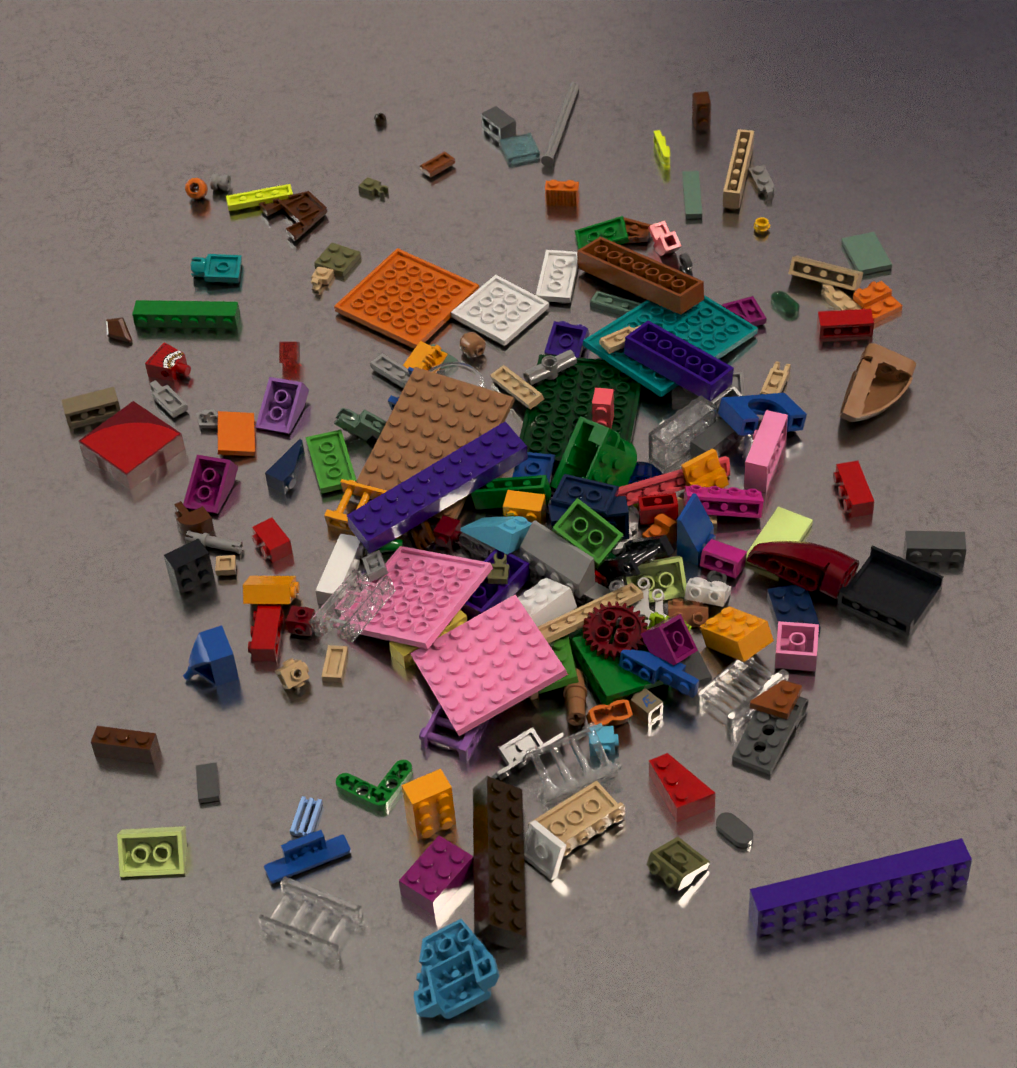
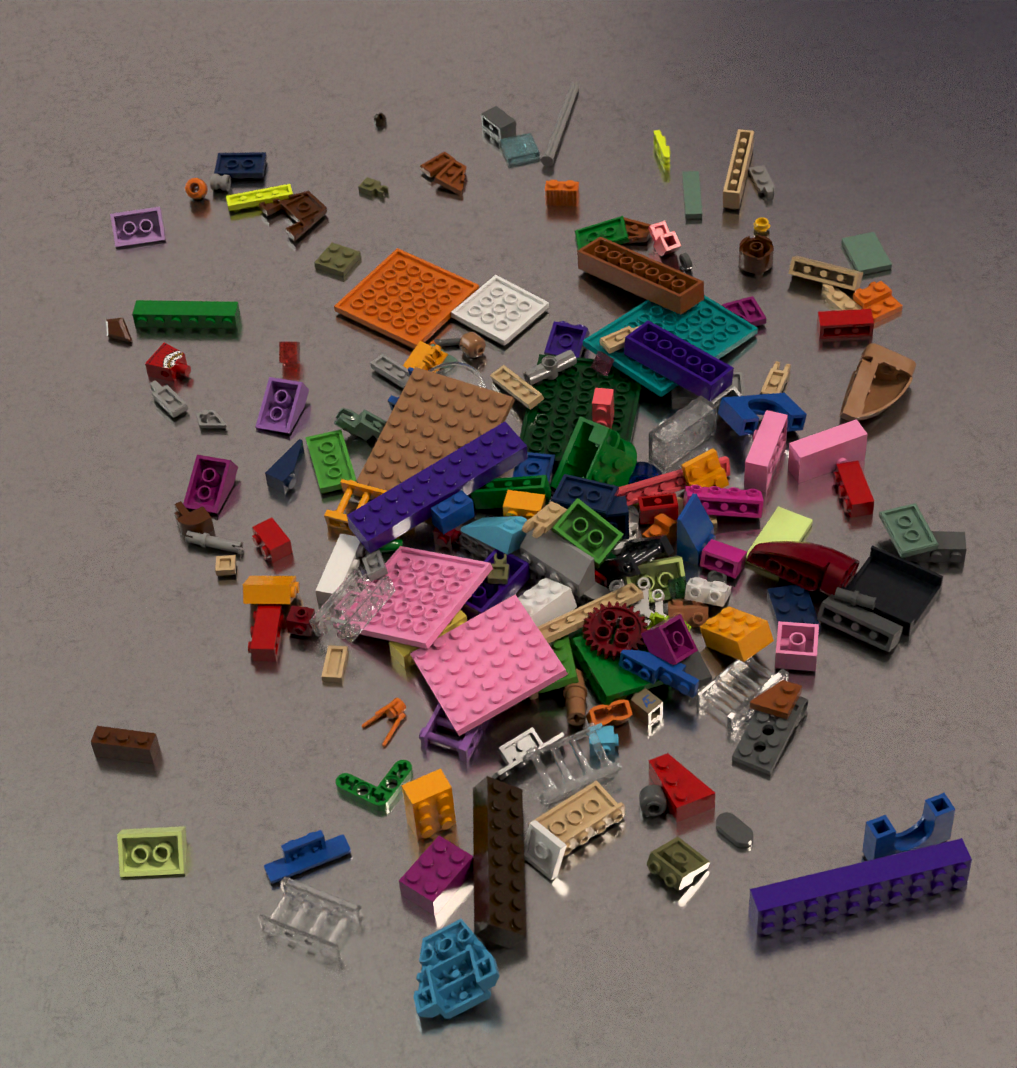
dark tan brick [61,387,120,427] -> none
tile [78,401,185,490] -> none
black brick [164,539,214,595] -> none
blue piece [183,625,239,687] -> none
teal plate [191,254,242,283] -> none
dark grey tile [196,762,220,803] -> none
orange tile [217,411,255,456] -> none
tan brick [275,658,310,689] -> none
light blue tile [290,796,323,837] -> none
tan plate [311,266,334,292] -> none
reddish brown hinge [410,520,435,551] -> none
white plate [536,250,578,303] -> none
sand green tile [590,291,641,316] -> none
dark grey brick [690,417,744,457] -> none
reddish brown brick [692,91,711,130] -> none
clear green tile [771,291,800,317] -> none
none -> lavender slope [110,207,165,247]
none -> dark blue plate [214,152,267,179]
none -> orange plant [361,698,406,747]
none -> dark grey piece [429,338,461,347]
none -> blue brick [431,490,475,535]
none -> dark orange wing [434,159,467,196]
none -> tan hinge [522,501,568,538]
none -> clear pink tile [591,351,615,376]
none -> dark grey head [639,785,667,816]
none -> clear green plate [668,576,687,599]
none -> reddish brown brick [739,235,774,276]
none -> bright pink brick [788,419,868,484]
none -> dark grey brick [817,594,903,652]
none -> dark grey pin [834,587,877,610]
none -> blue arch [862,793,955,861]
none -> sand green tile [879,503,939,558]

